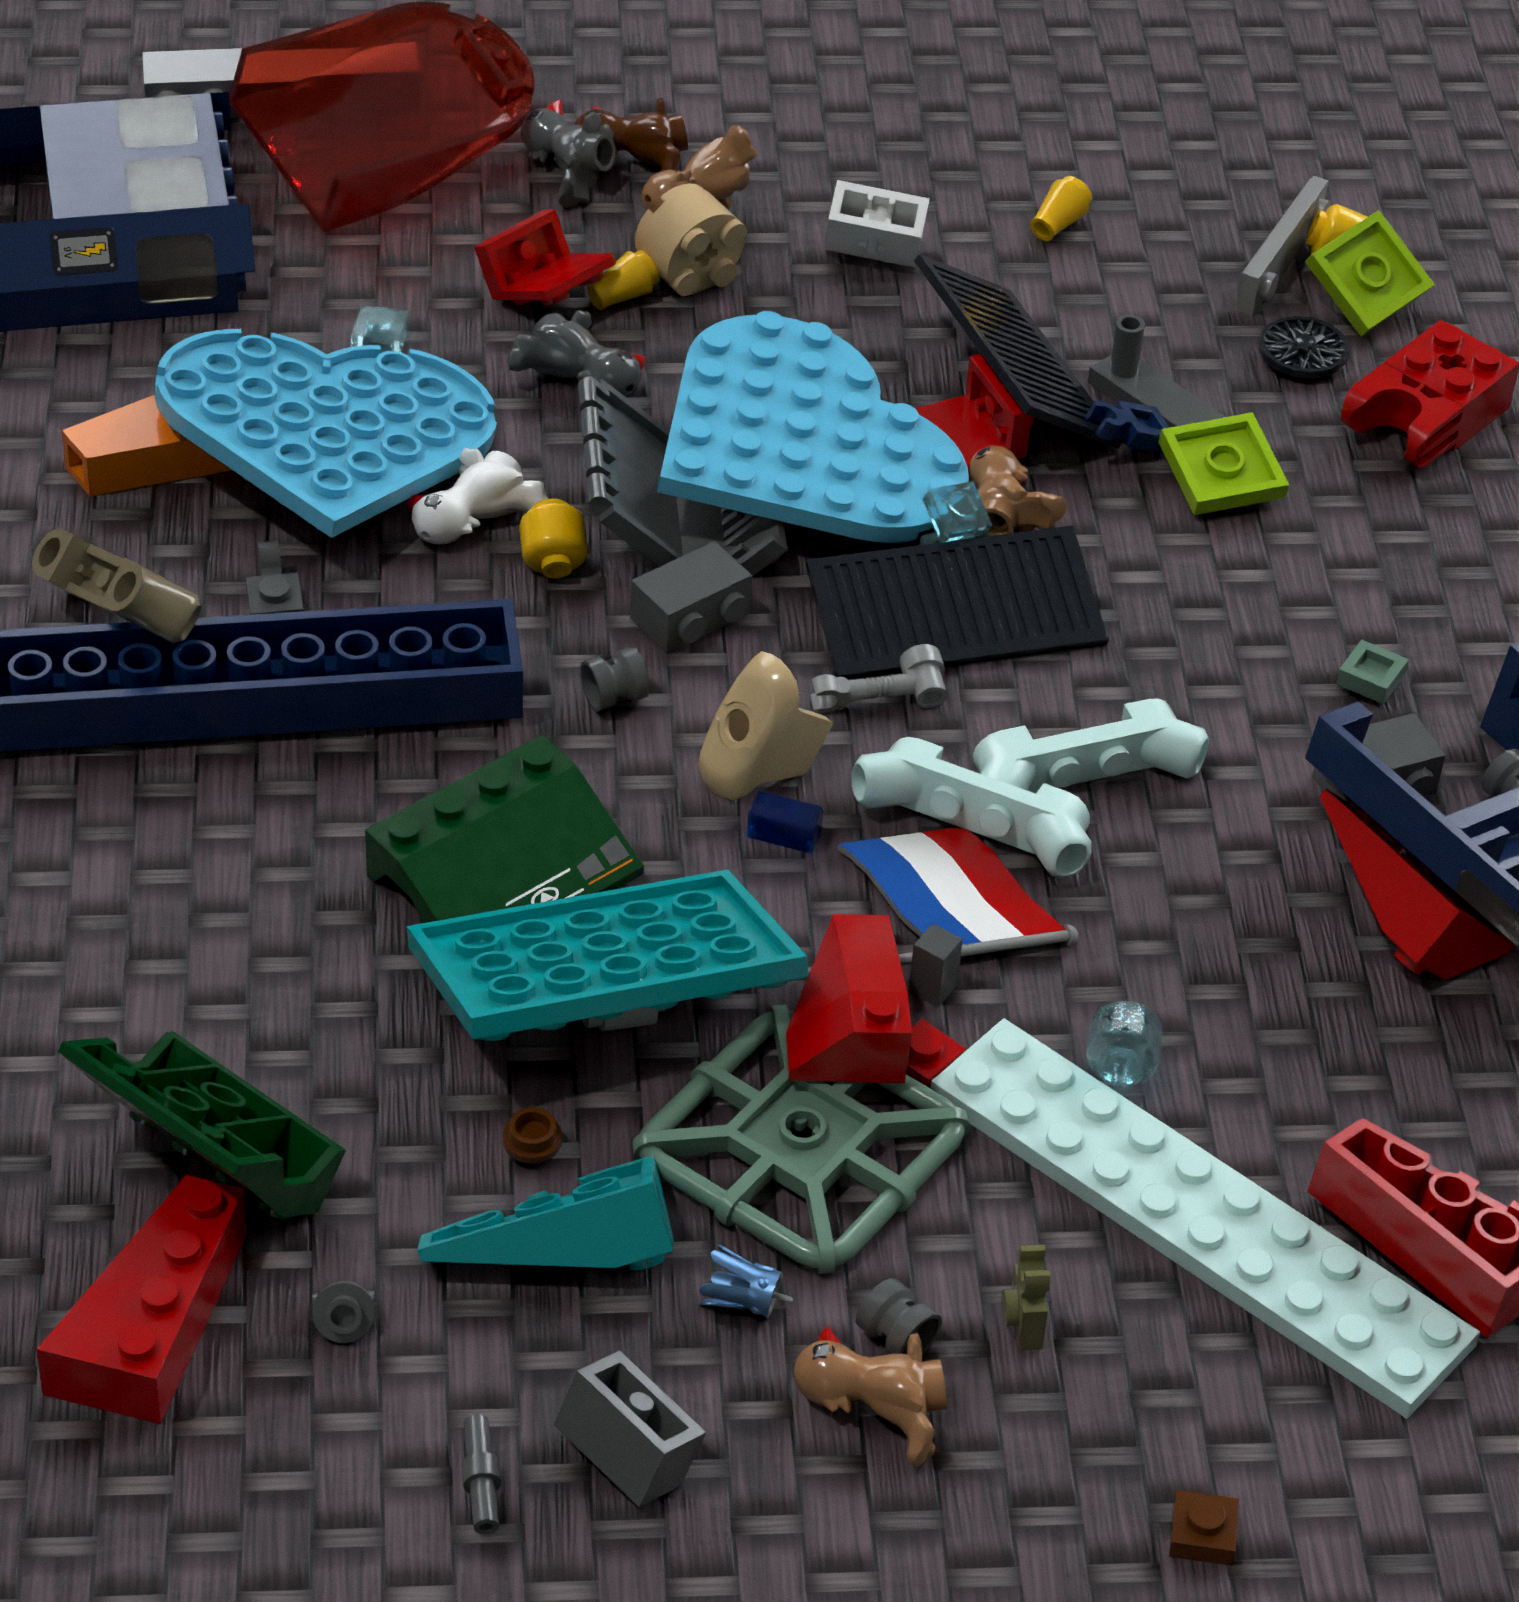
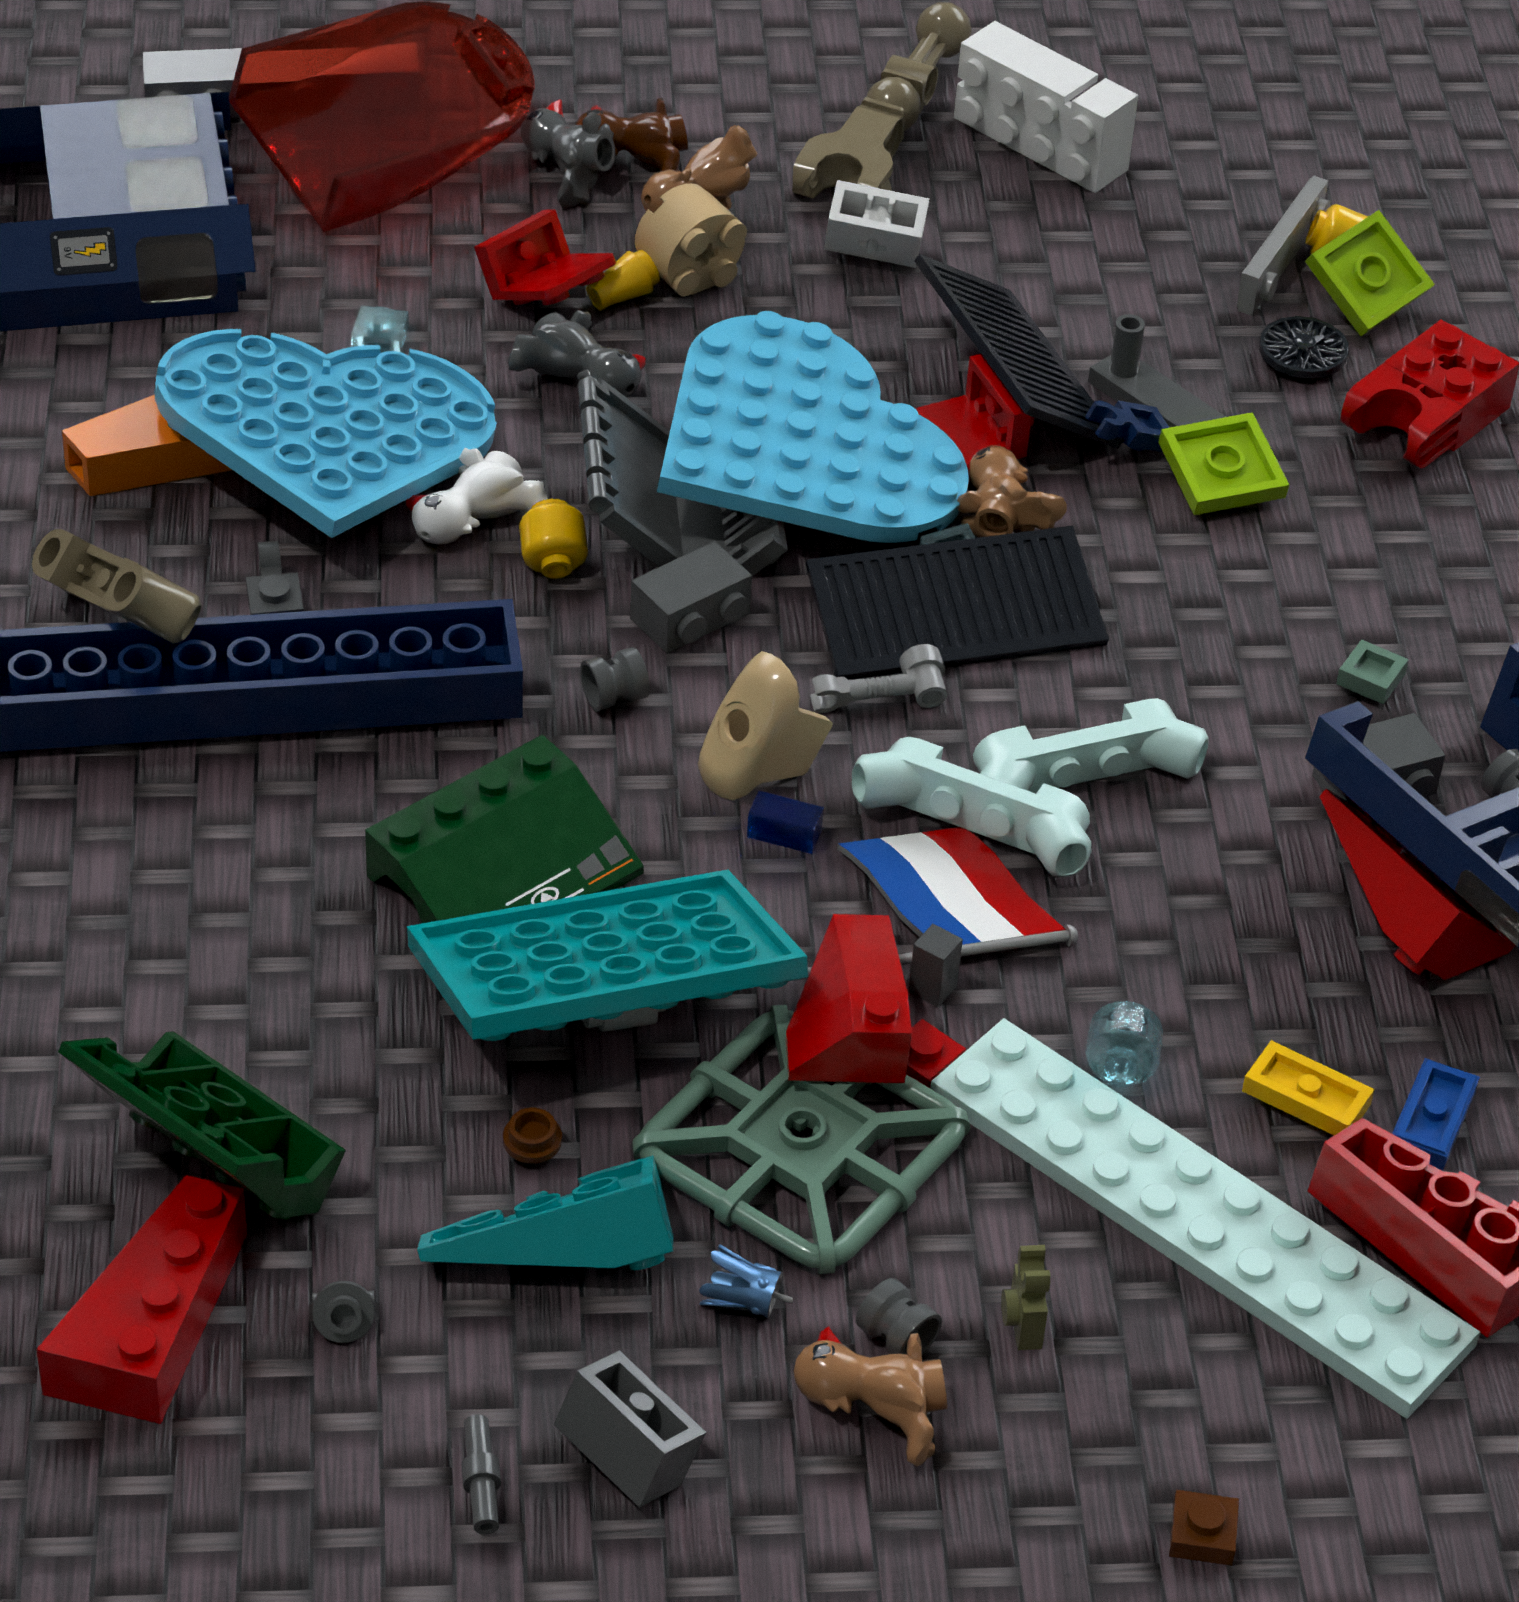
clear light blue plate [922,481,992,542] -> none
yellow cone [1030,176,1092,241] -> none
none -> dark tan piece [792,2,972,199]
none -> white piece [954,21,1138,193]
none -> yellow plate [1242,1040,1375,1135]
none -> blue plate [1392,1058,1480,1170]

